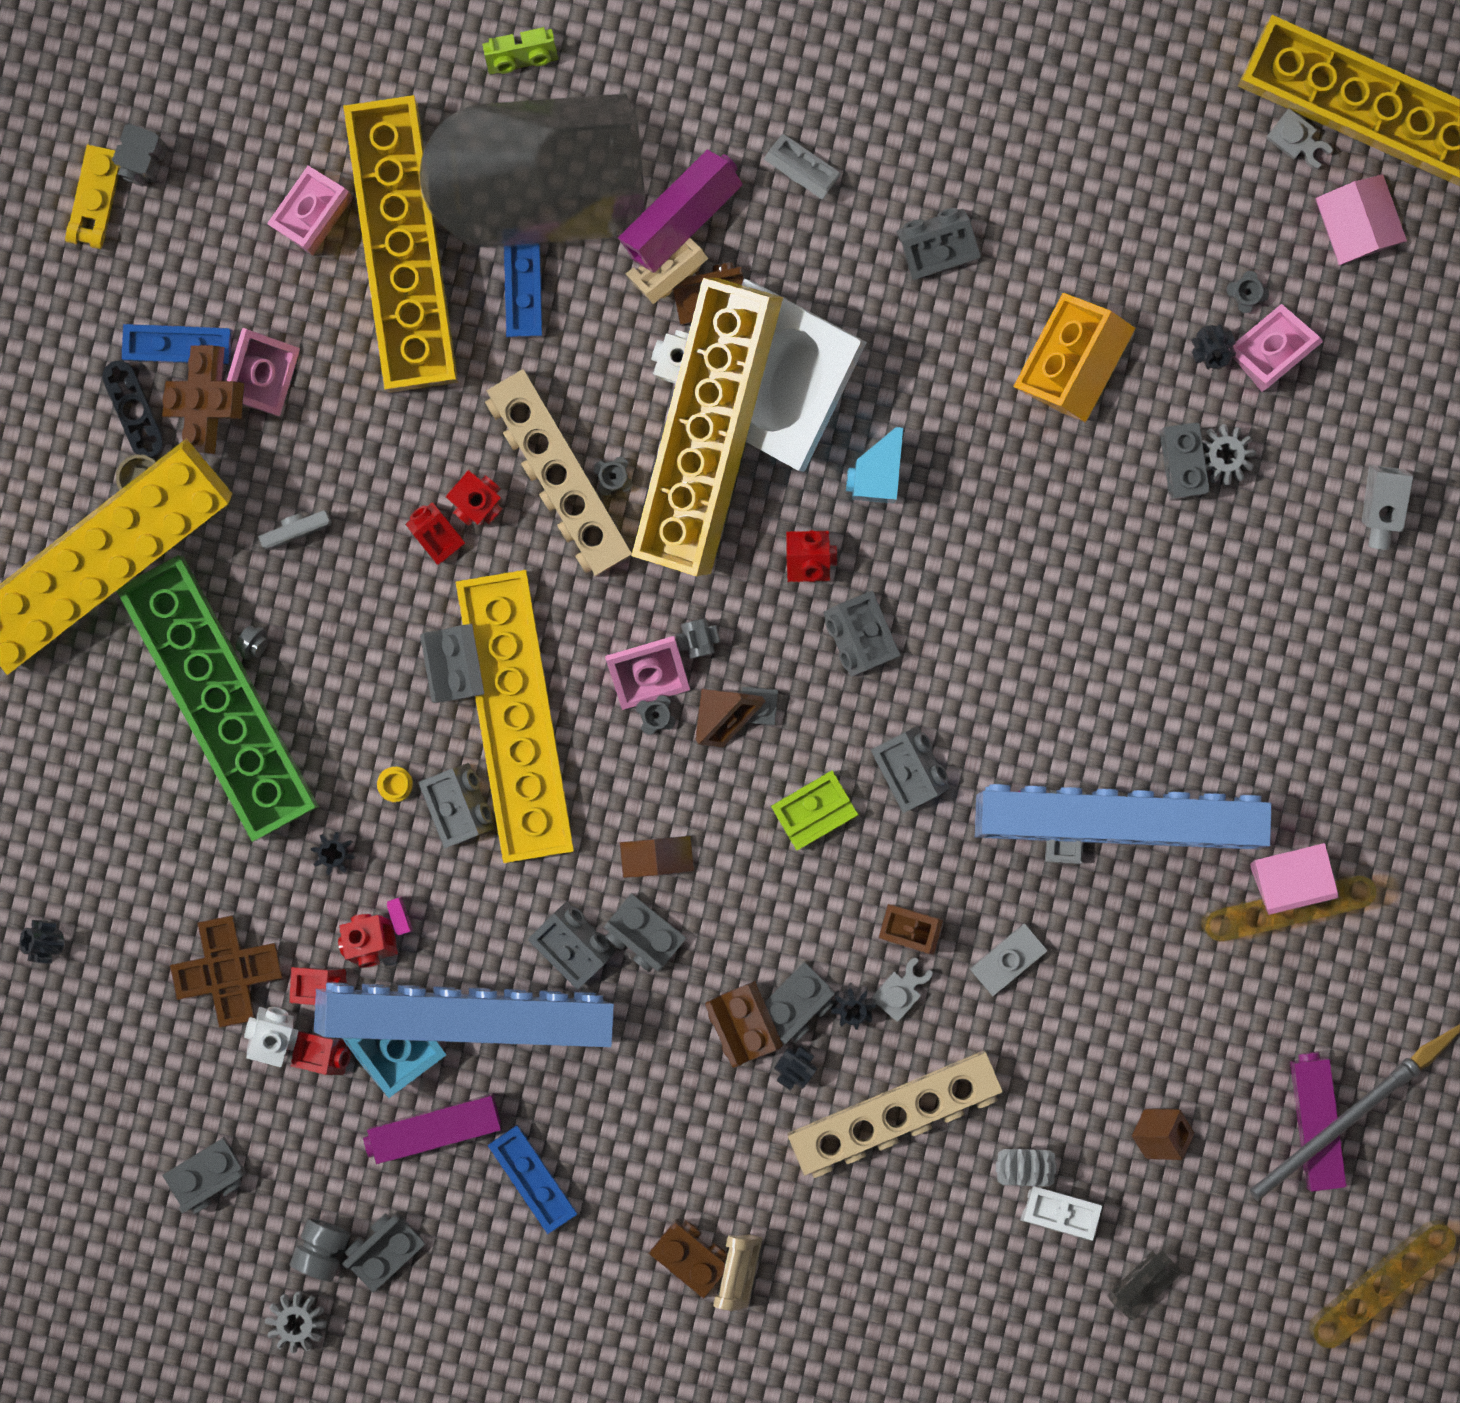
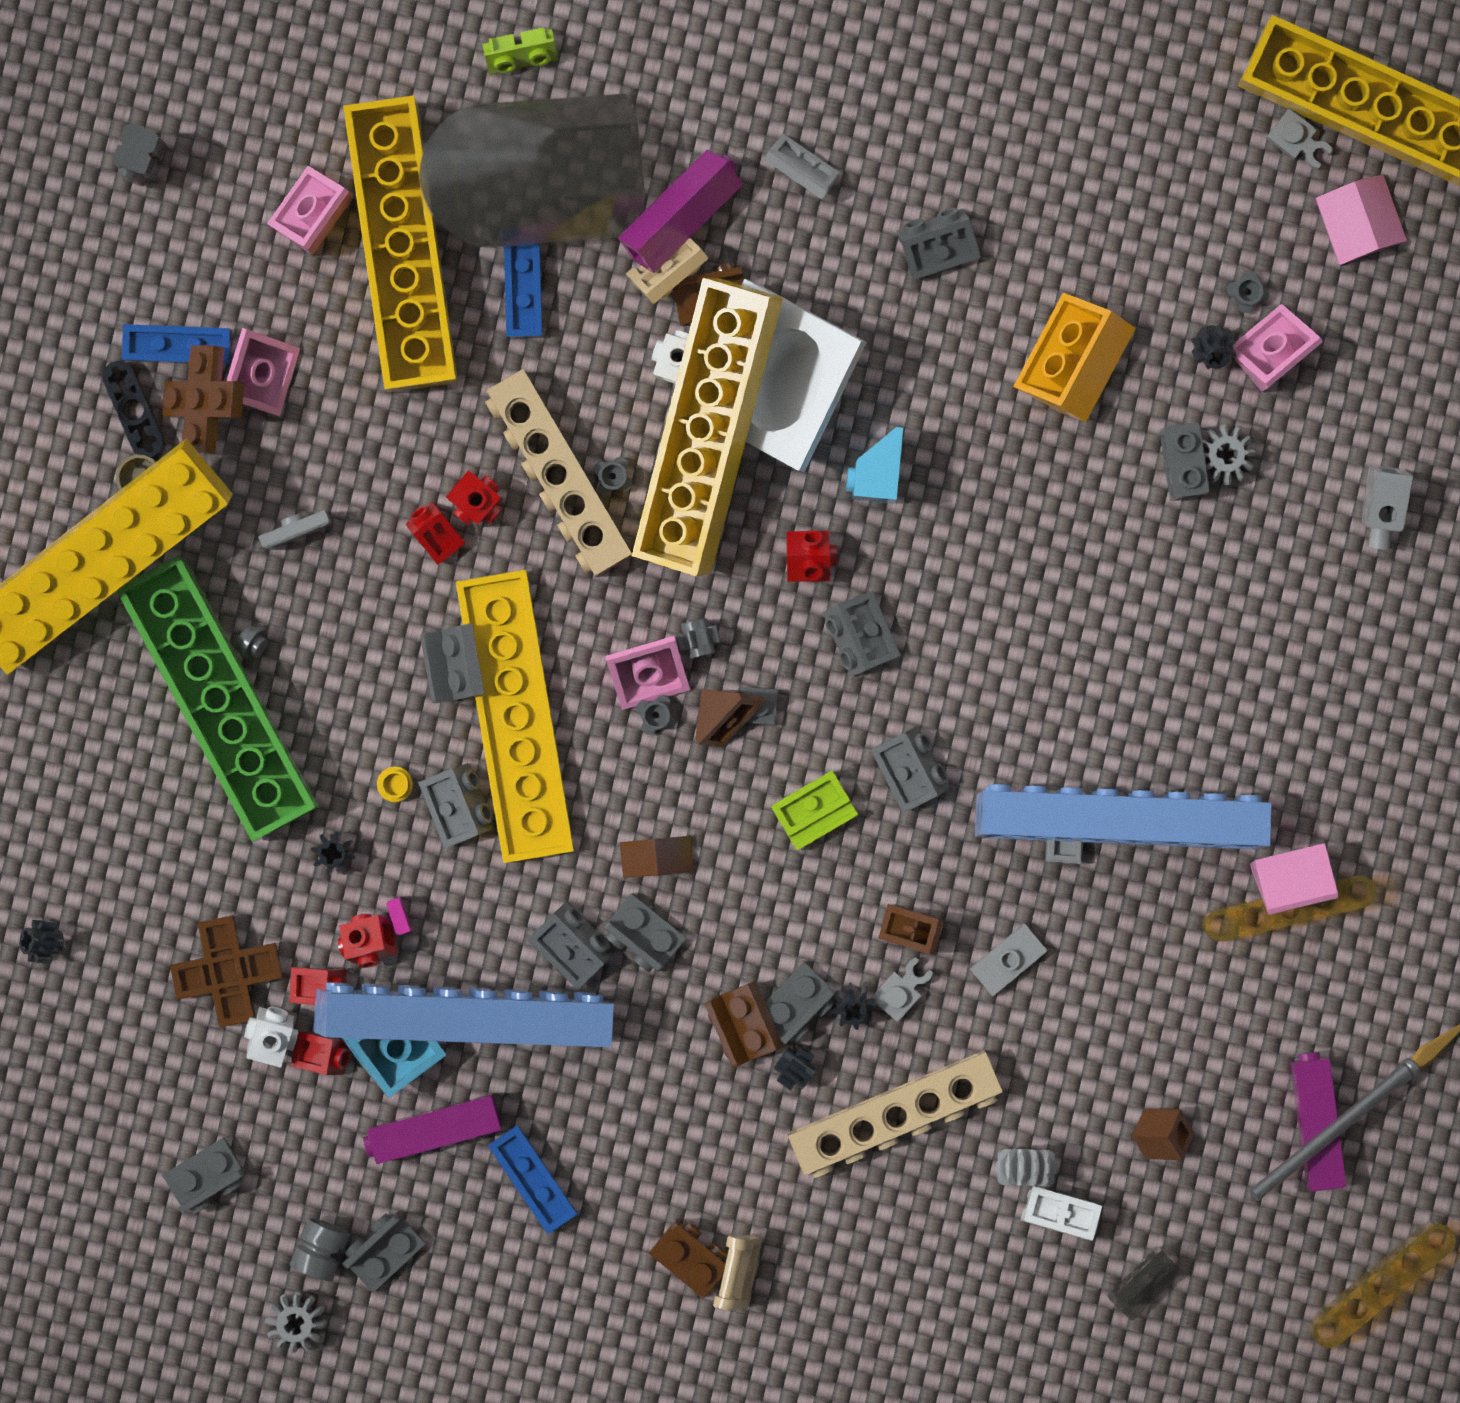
yellow plate [65,144,119,250] -> none

